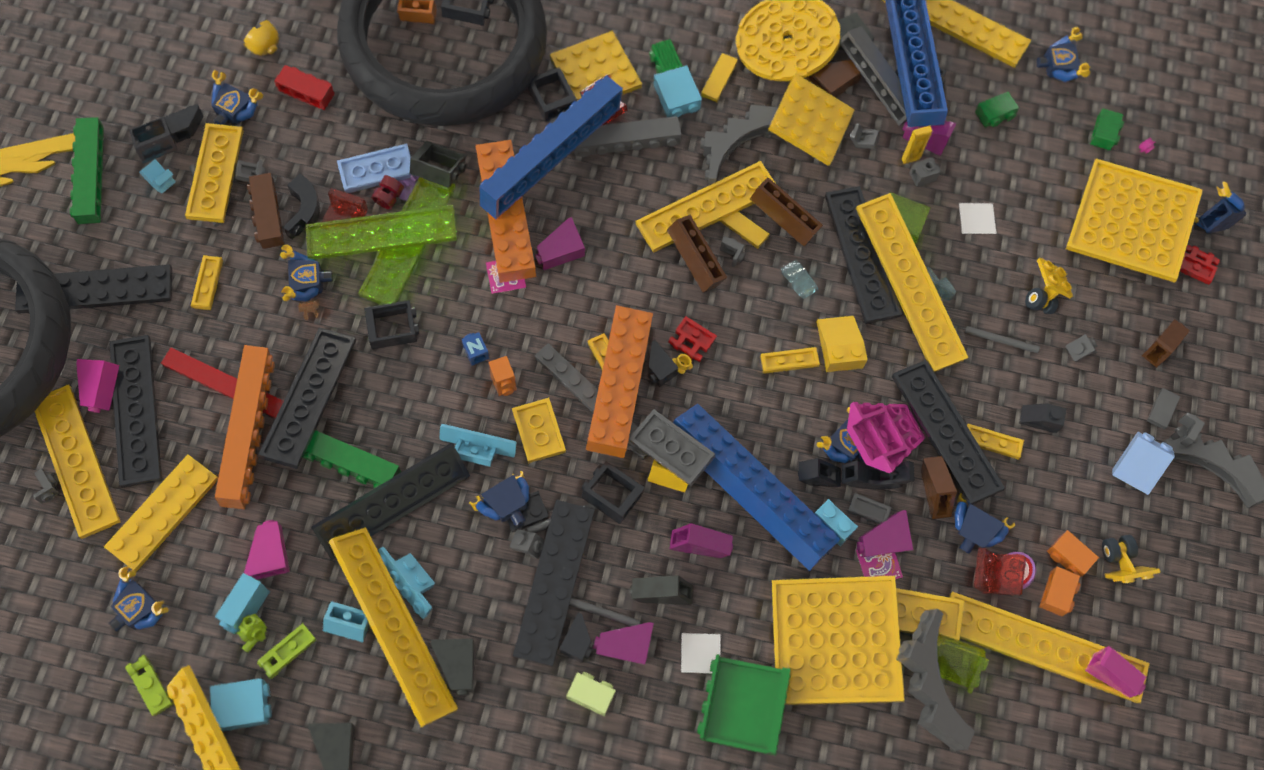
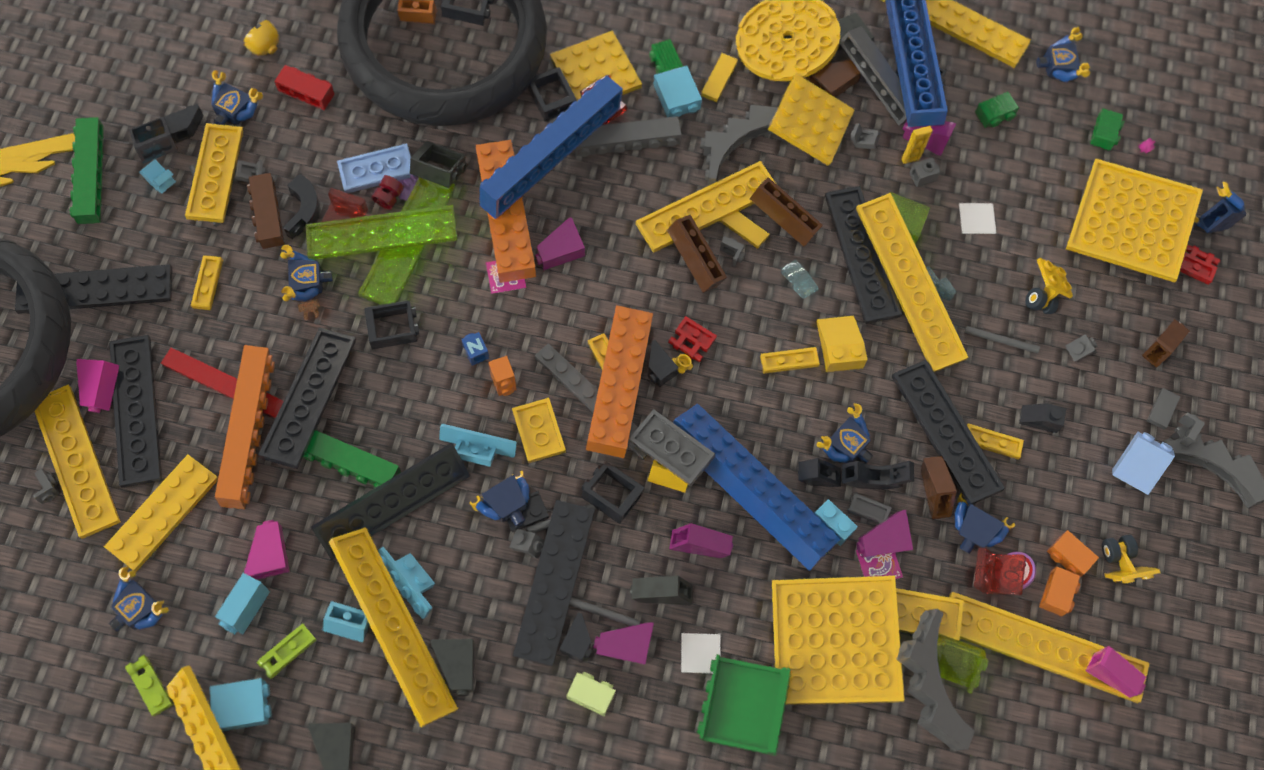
lime piece [237,614,267,653] -> none
dark pink wedge [847,402,925,473] -> none

